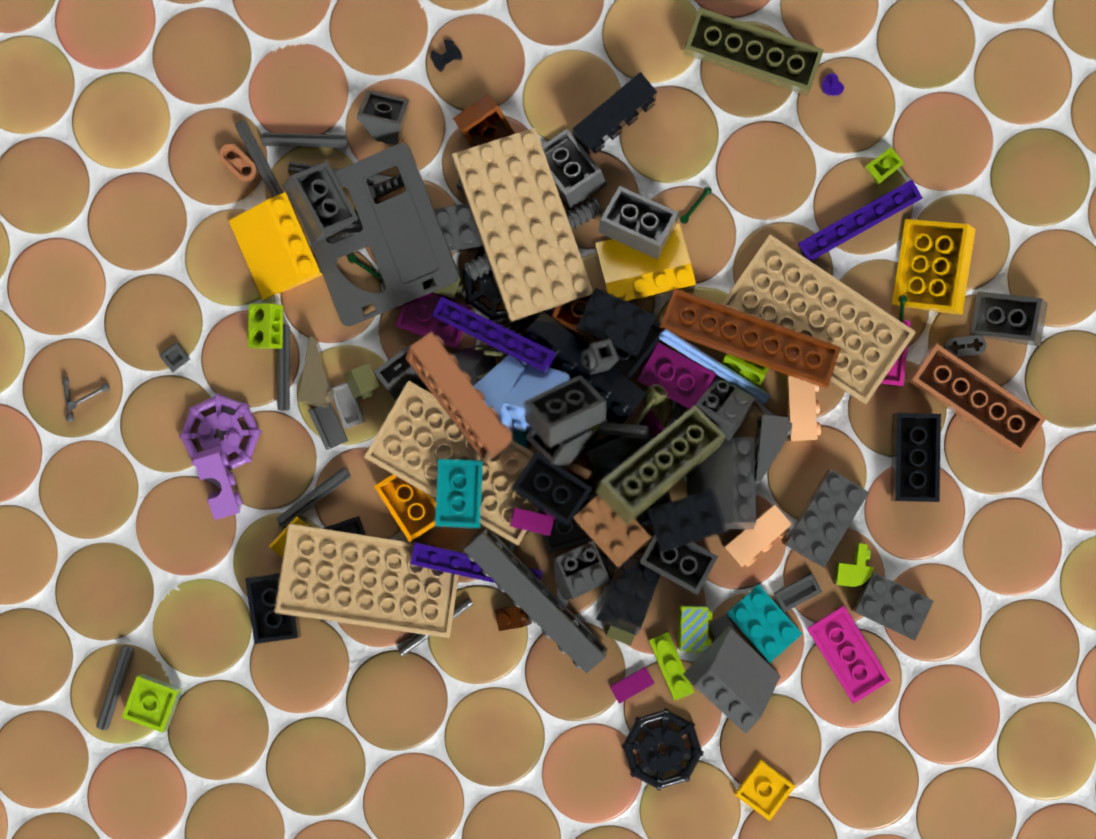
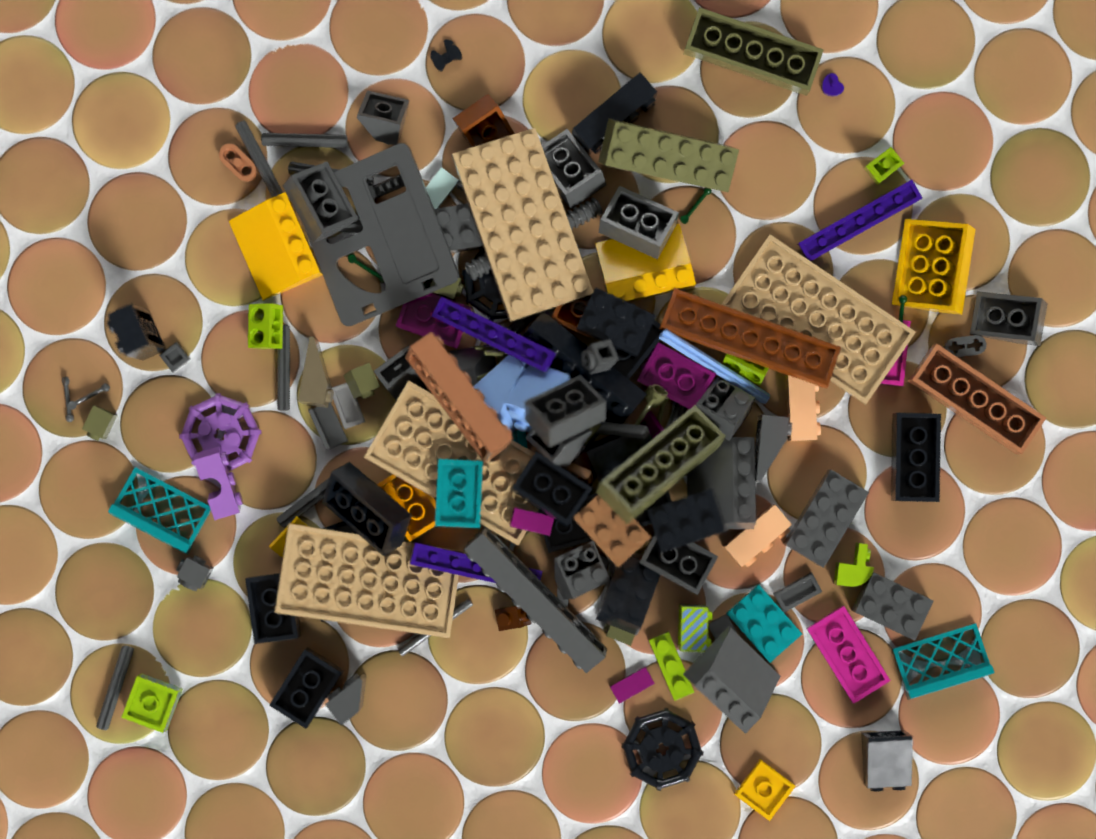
none -> olive brick [82,405,118,441]
none -> black brick [106,303,166,361]
none -> teal fence [108,467,211,555]
none -> dark grey brick [176,555,214,591]
none -> black brick [269,647,344,729]
none -> black brick [322,462,412,556]
none -> dark grey slope [325,673,367,726]
none -> light aqua tile [426,167,459,209]
none -> olive brick [598,119,739,192]
none -> slope [861,730,913,792]
none -> teal fence [892,623,995,700]

